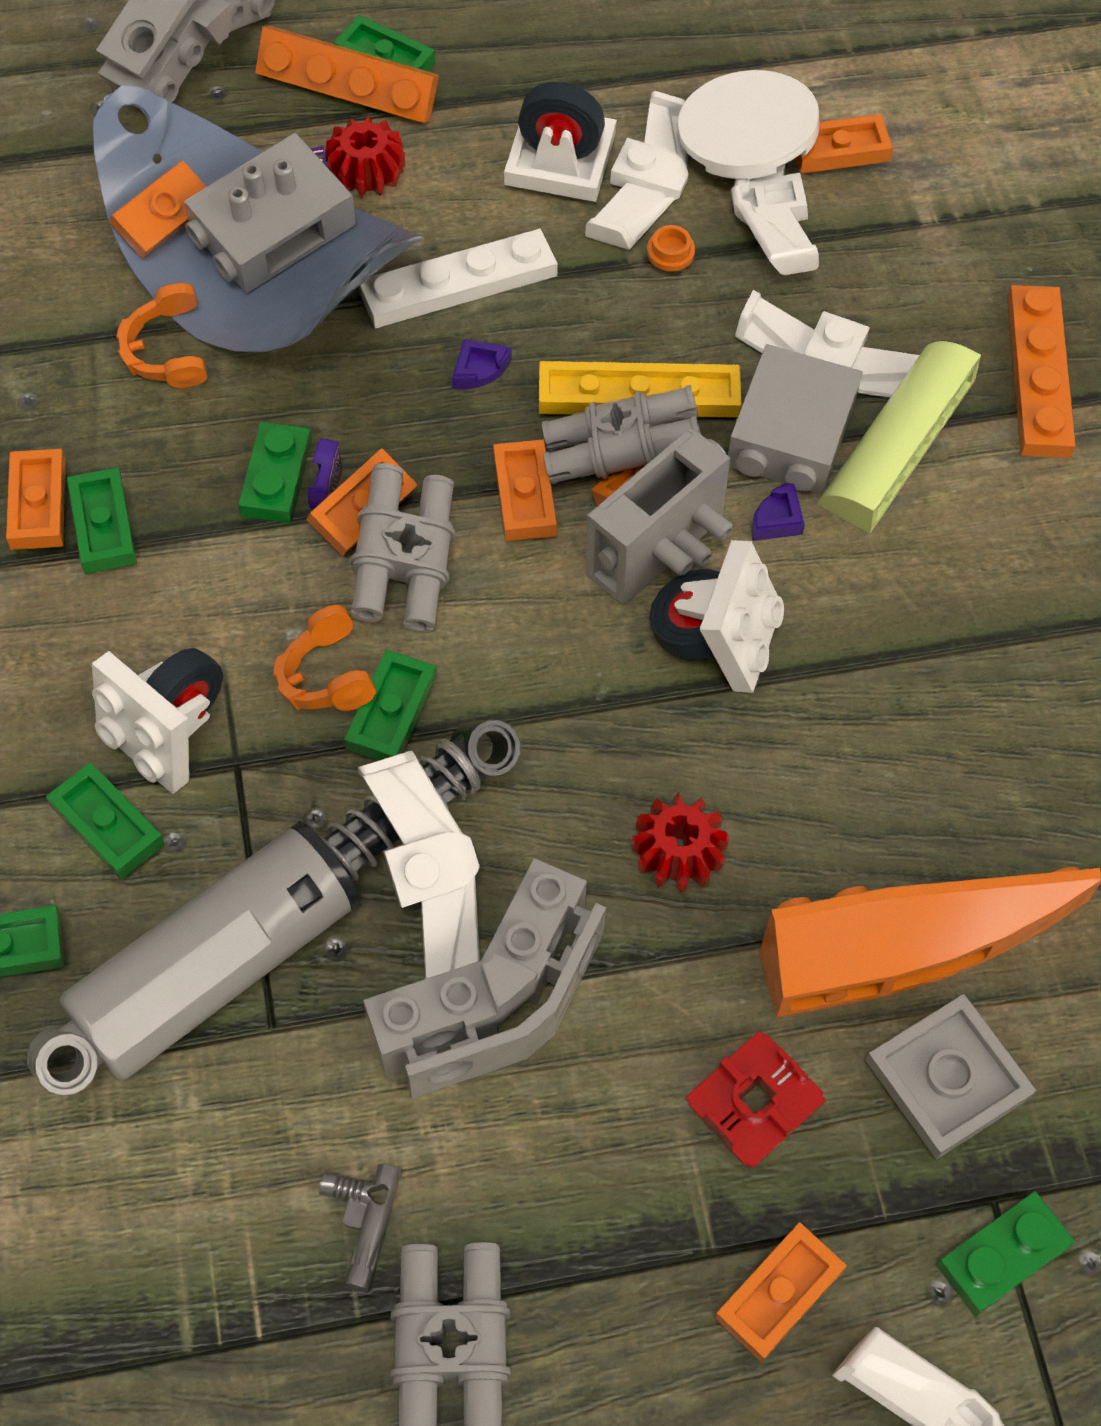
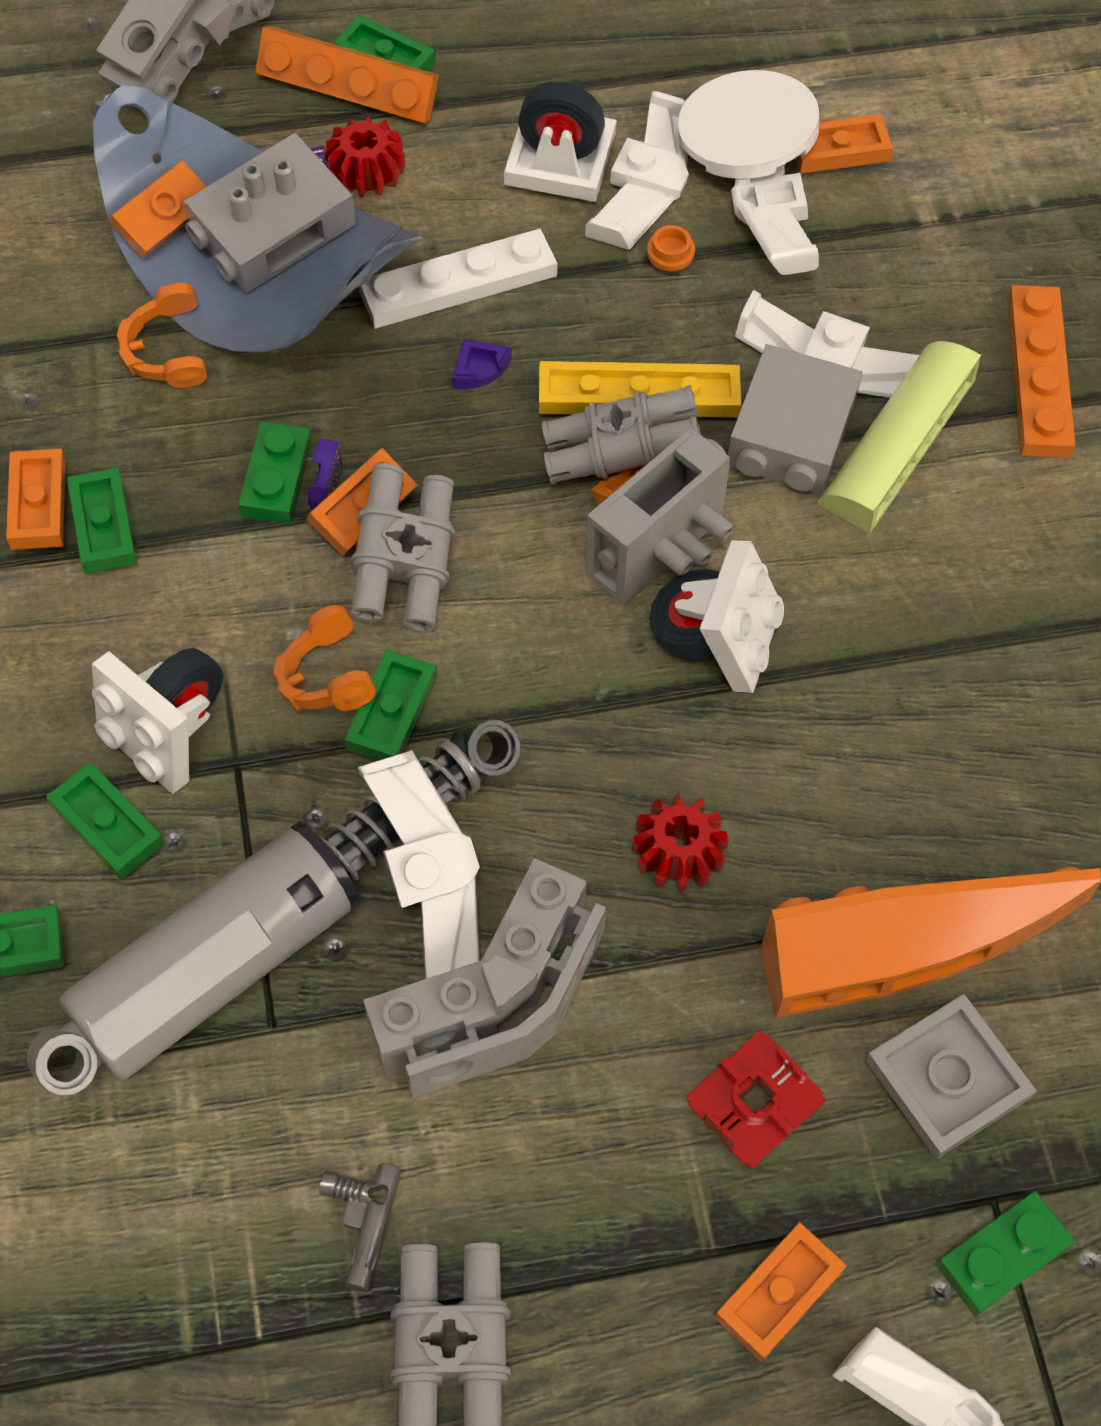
orange plate [493,439,557,541] -> none
dark purple tile [751,483,805,541] -> none

